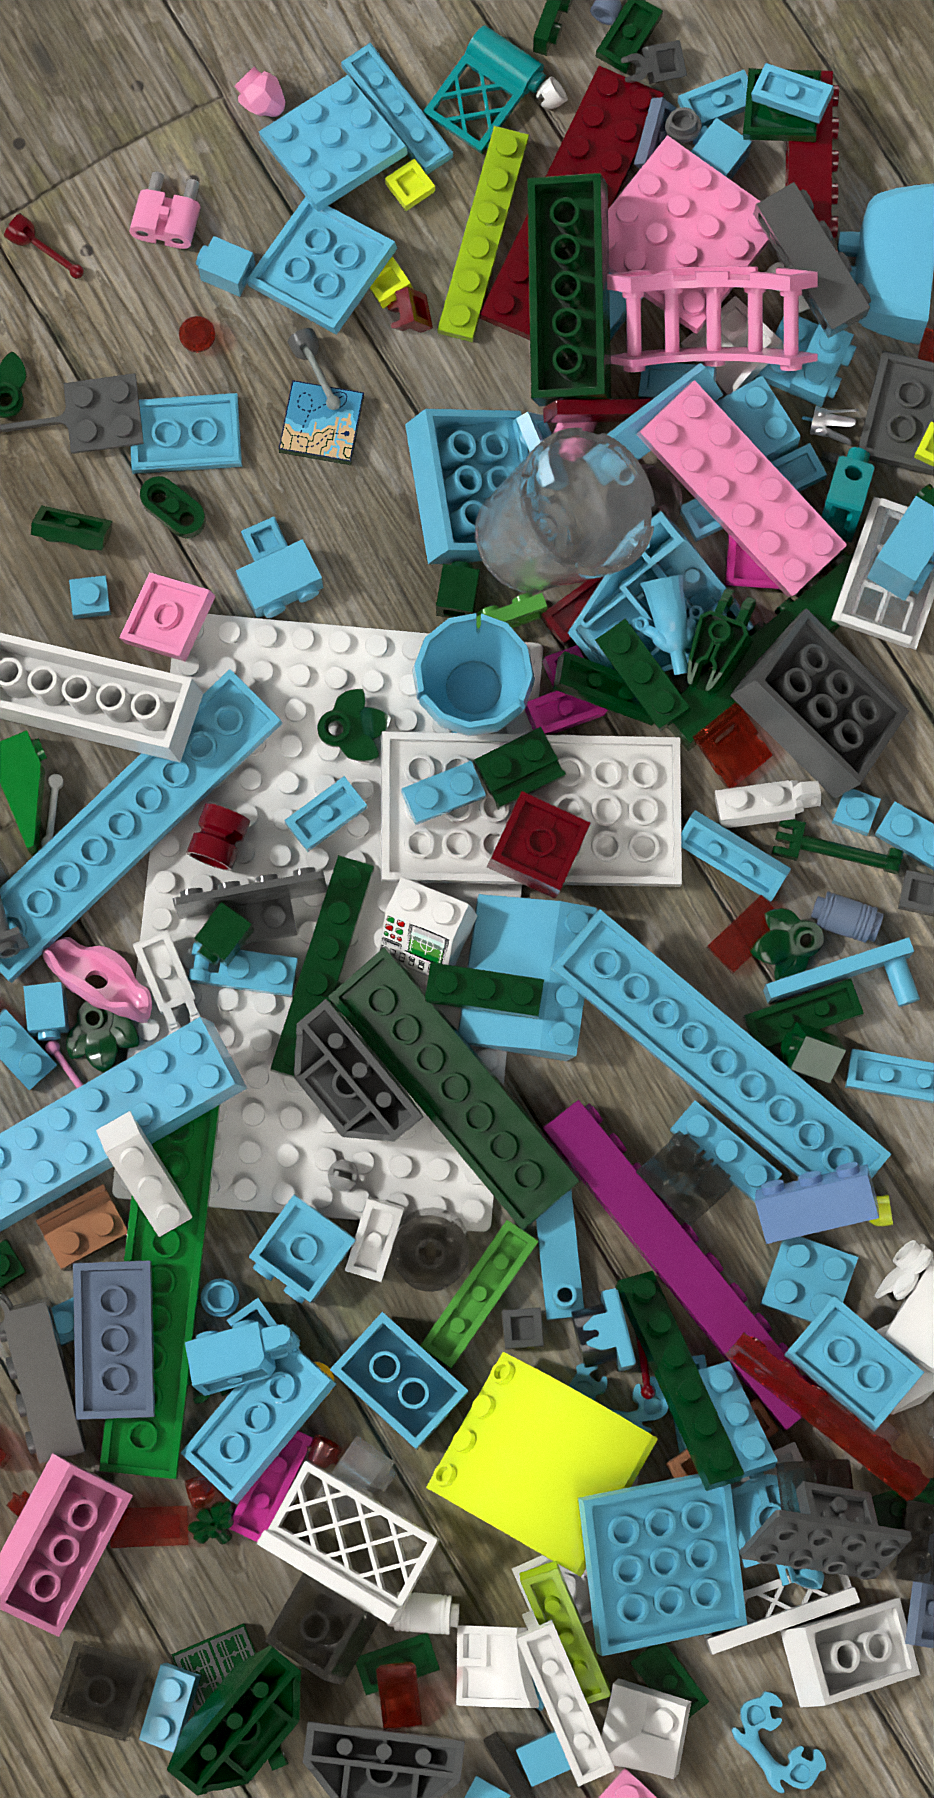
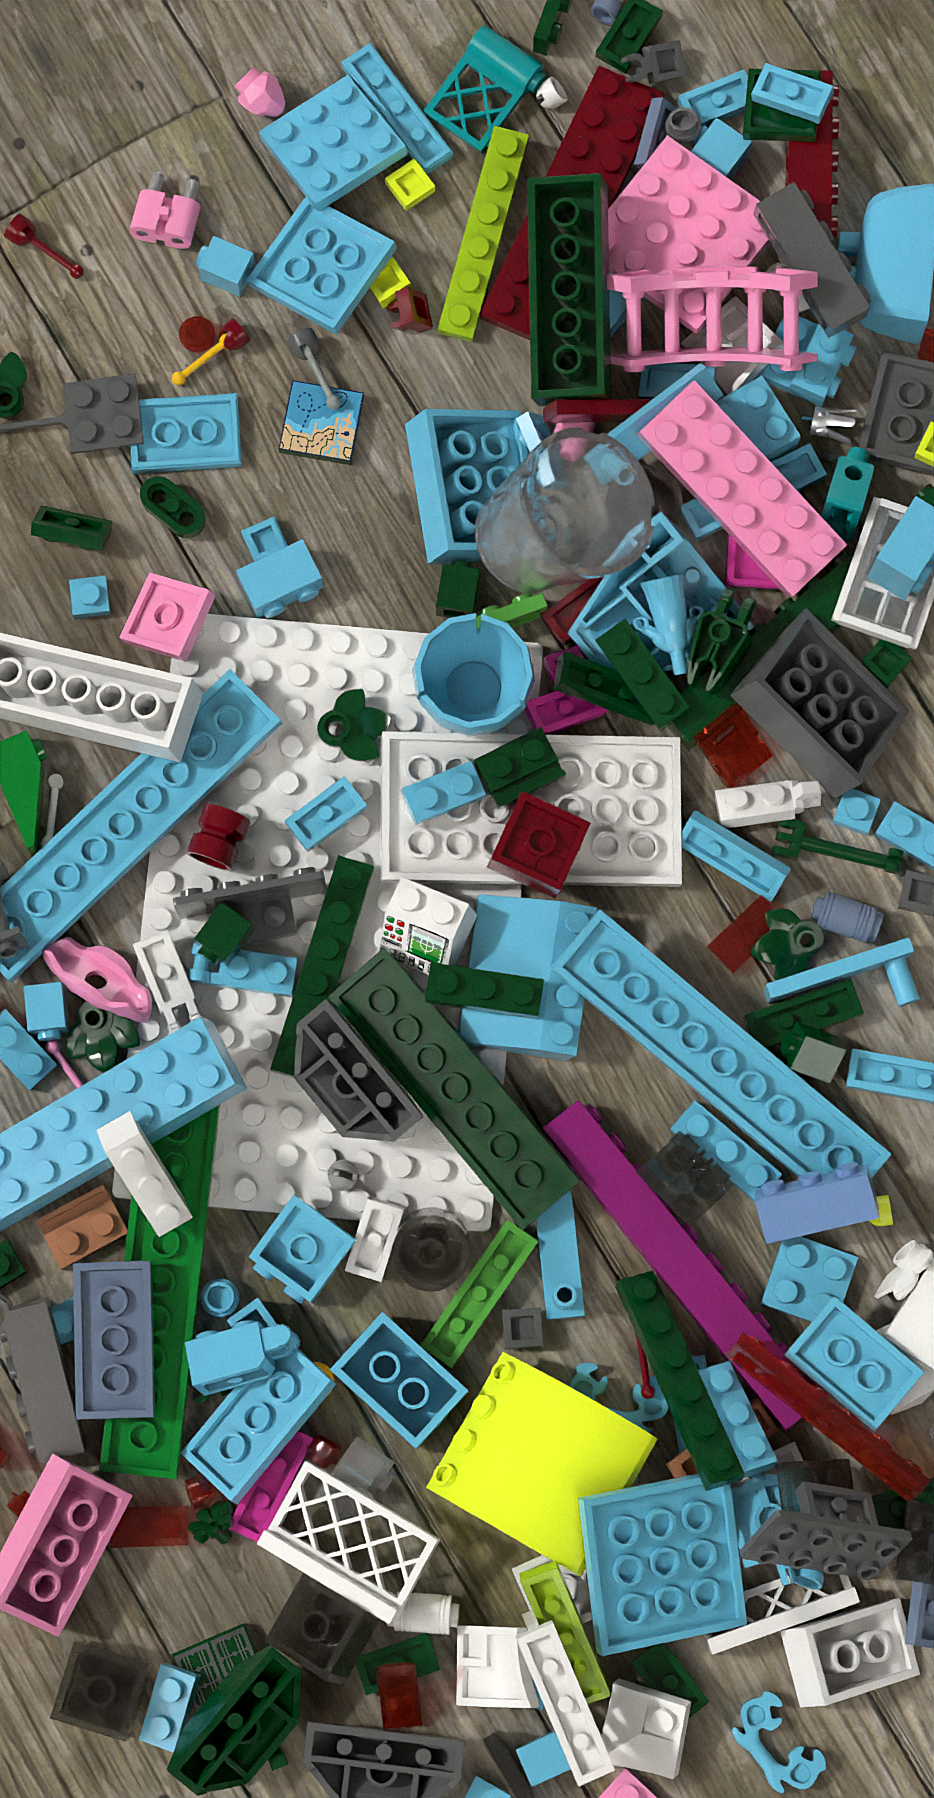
medium azure piece [571,1288,636,1372] -> none
none -> hinge [172,318,251,386]
none -> dark green plate [860,639,912,688]

